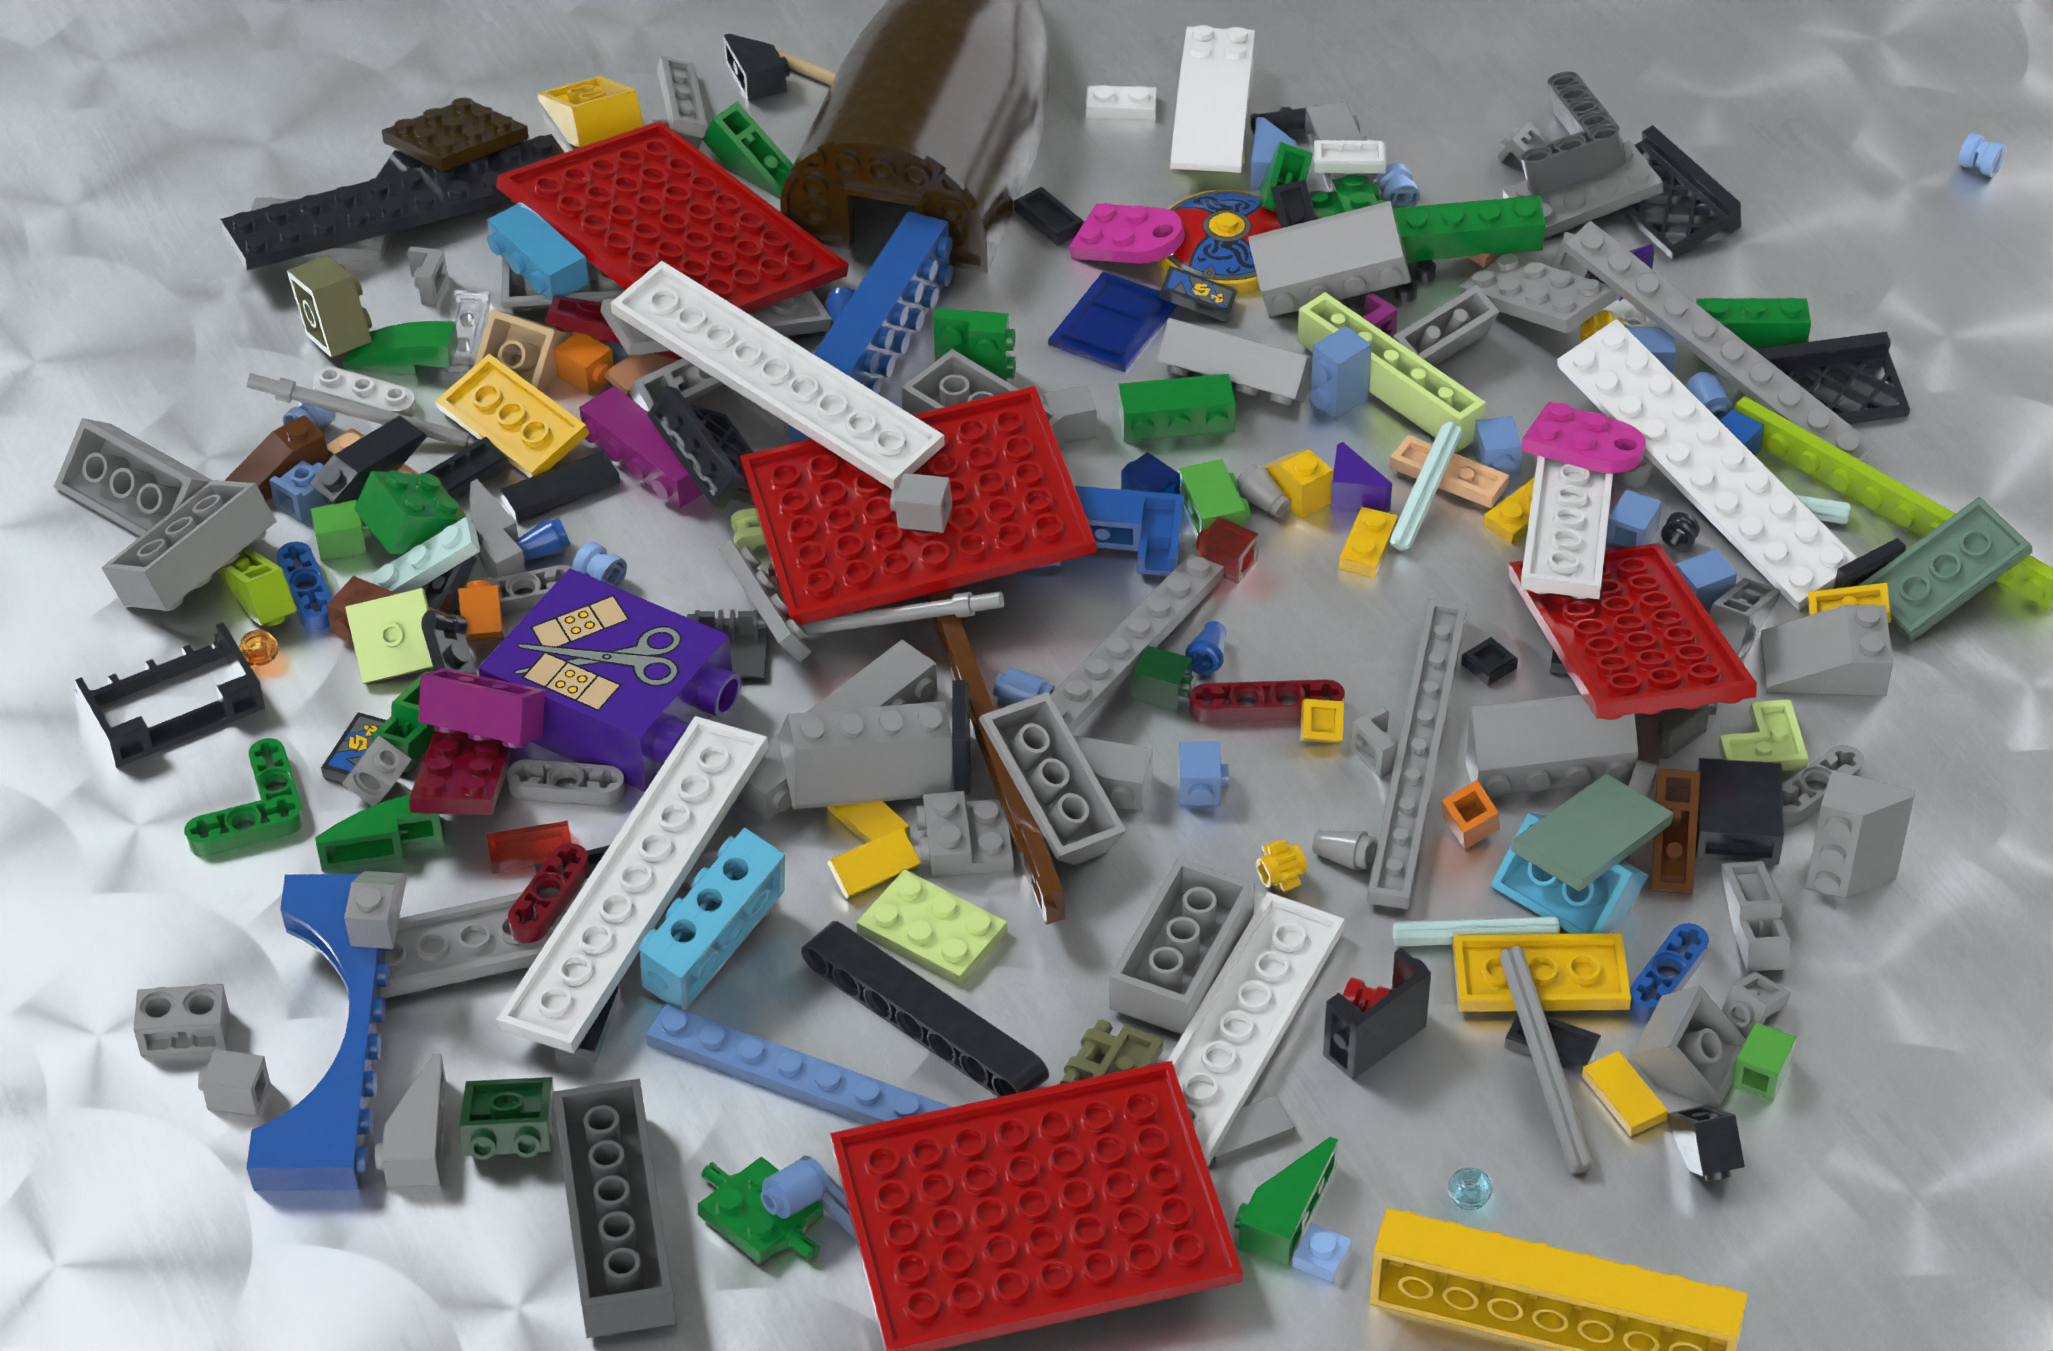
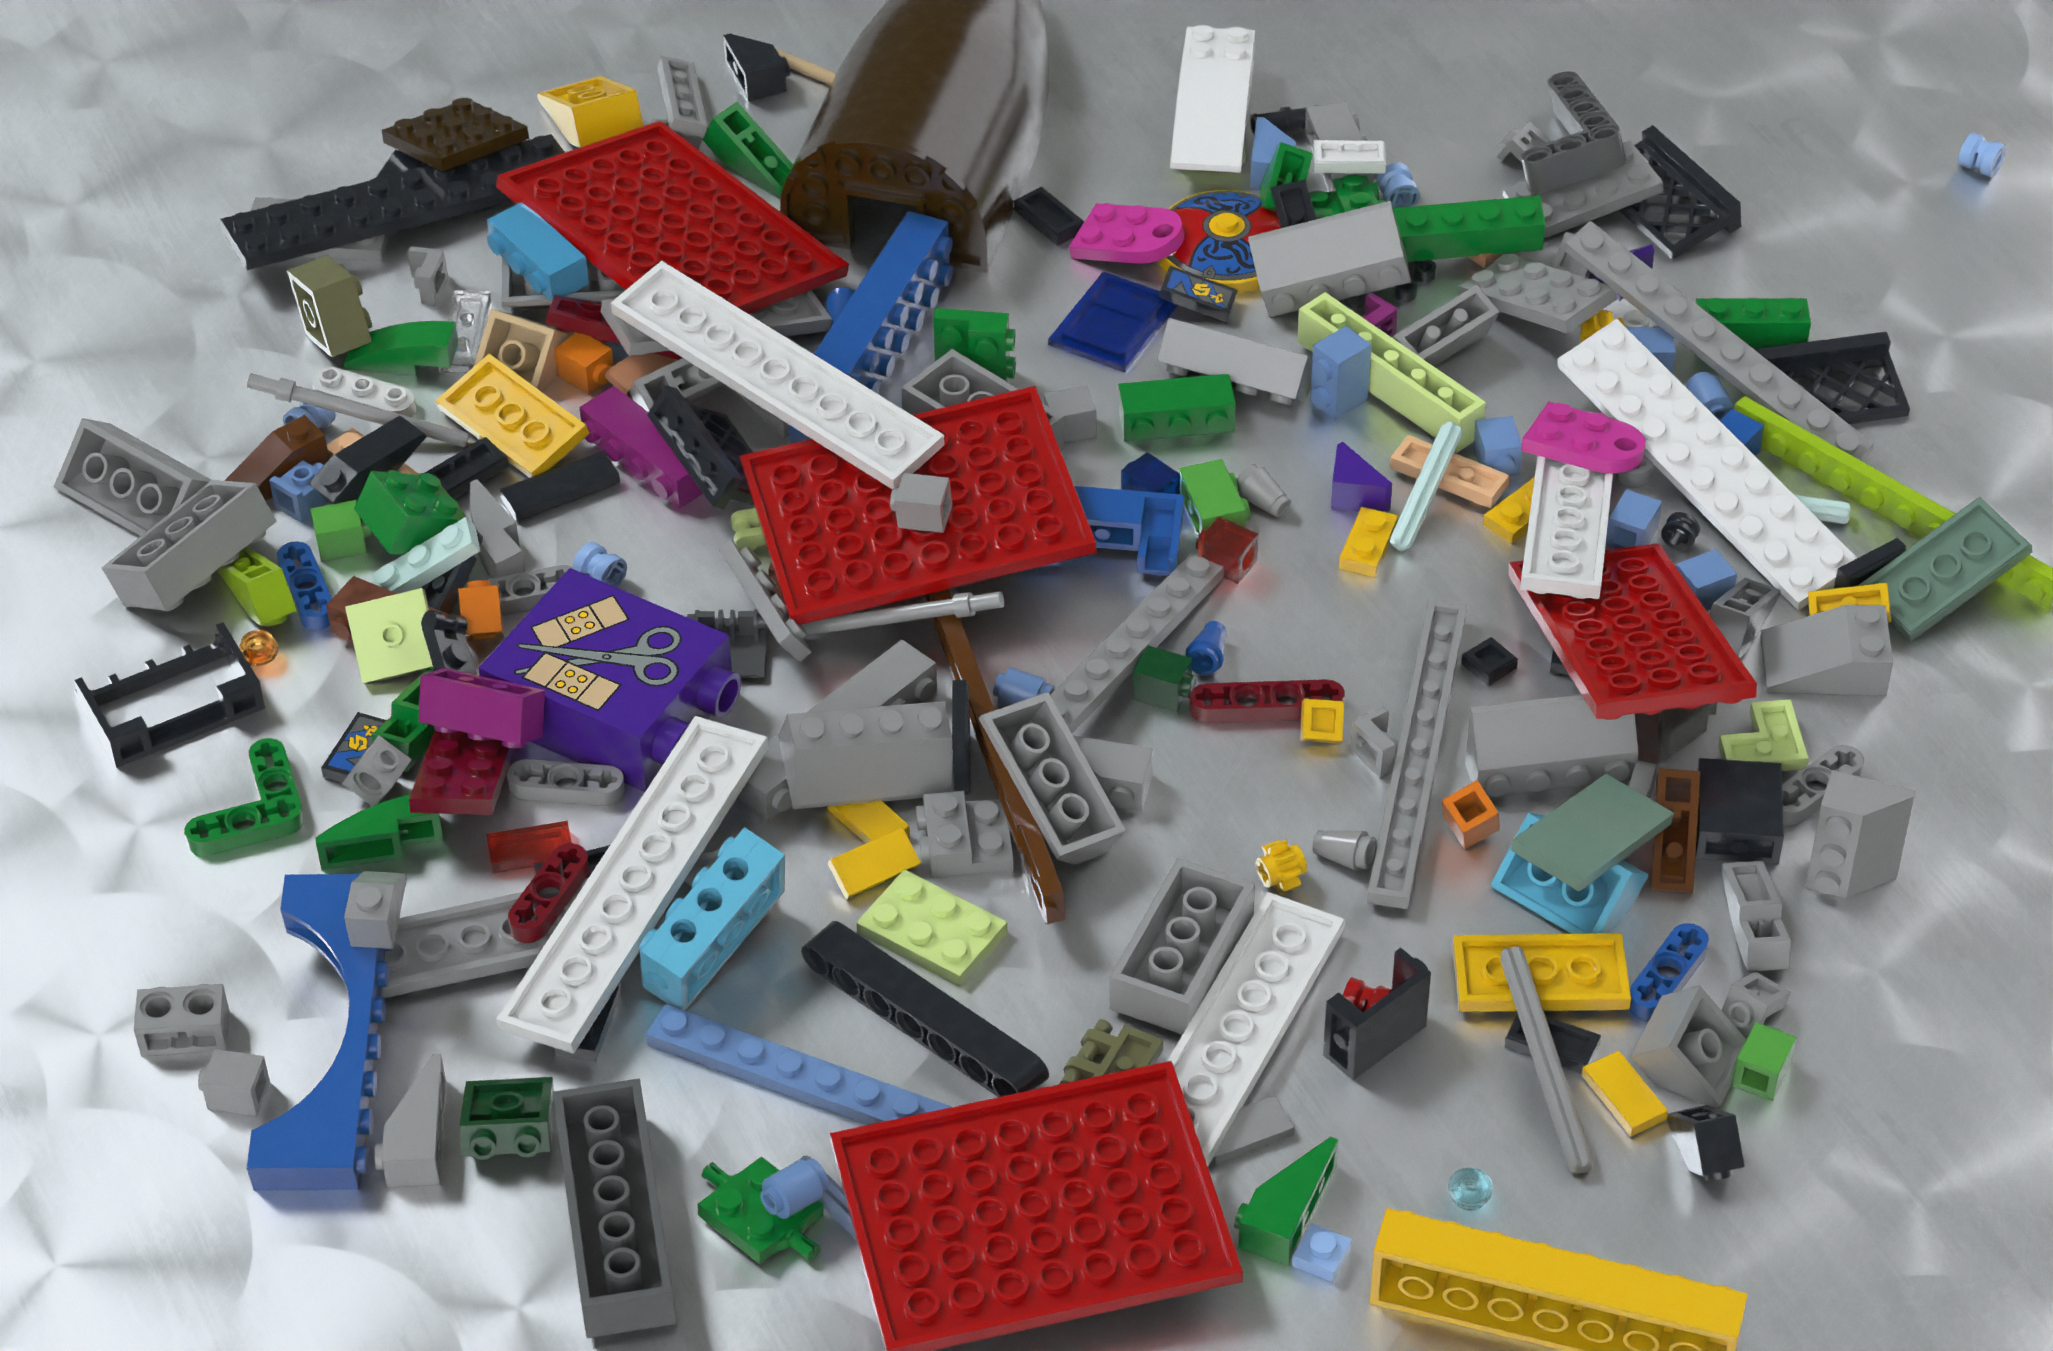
blue cone [515,518,571,561] -> none
white plate [1086,85,1156,120] -> none
medium blue brick [1179,742,1229,806] -> none
yellow slope [1262,449,1333,518] -> none
light aqua axle [1392,916,1560,947] -> none

